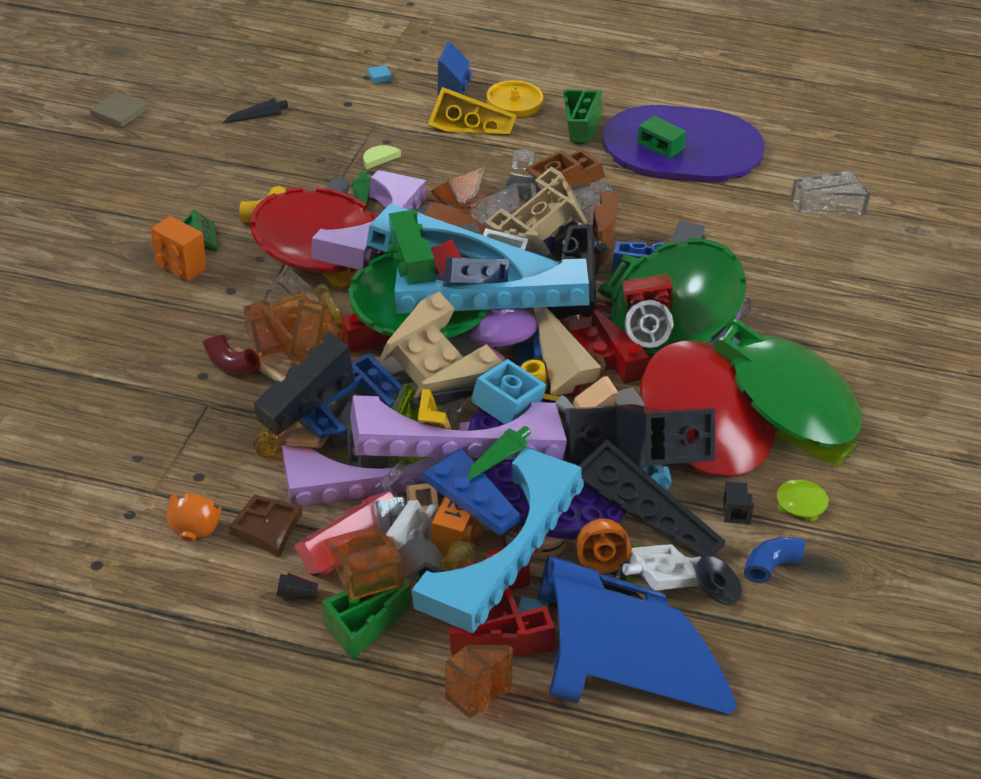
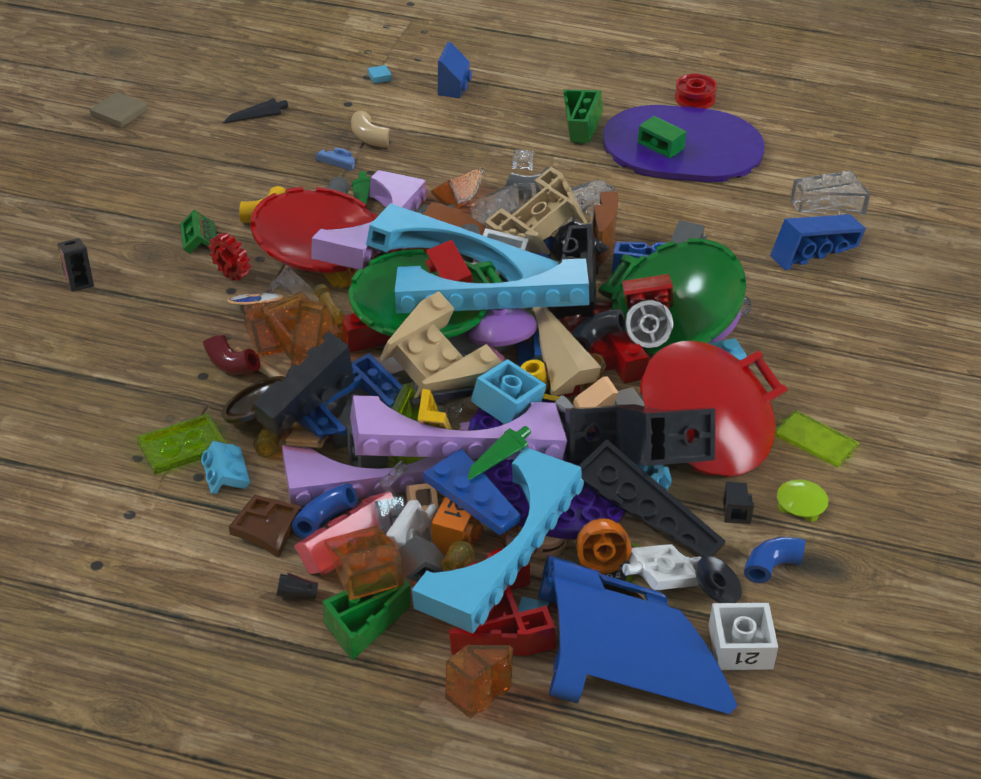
orange brick [151,216,207,282] -> none
orange cylinder [166,493,222,542] -> none
yellowish green tile [363,145,401,169] -> none
green wedge [388,209,436,285] -> none
yellow wedge [428,87,517,135] -> none
dark blue panel [434,257,510,283] -> none
yellow piece [486,80,543,118] -> none
dark orange slope [525,149,605,187] -> none
green dish [714,319,863,447] -> none
none -> black torso [57,238,94,292]
none -> clear neon green tile [136,413,226,475]
none -> medium azure bracket [201,441,250,494]
none -> red gear [208,233,251,281]
none -> dark brown dish [221,376,285,425]
none -> shield [227,293,283,315]
none -> blue cylinder [292,483,358,539]
none -> medium blue tile [316,148,355,171]
none -> tan cylinder [351,111,390,148]
none -> black cylinder [571,309,625,352]
none -> red wheel [675,73,717,109]
none -> white brick [708,603,778,670]
none -> blue wedge [770,214,866,270]

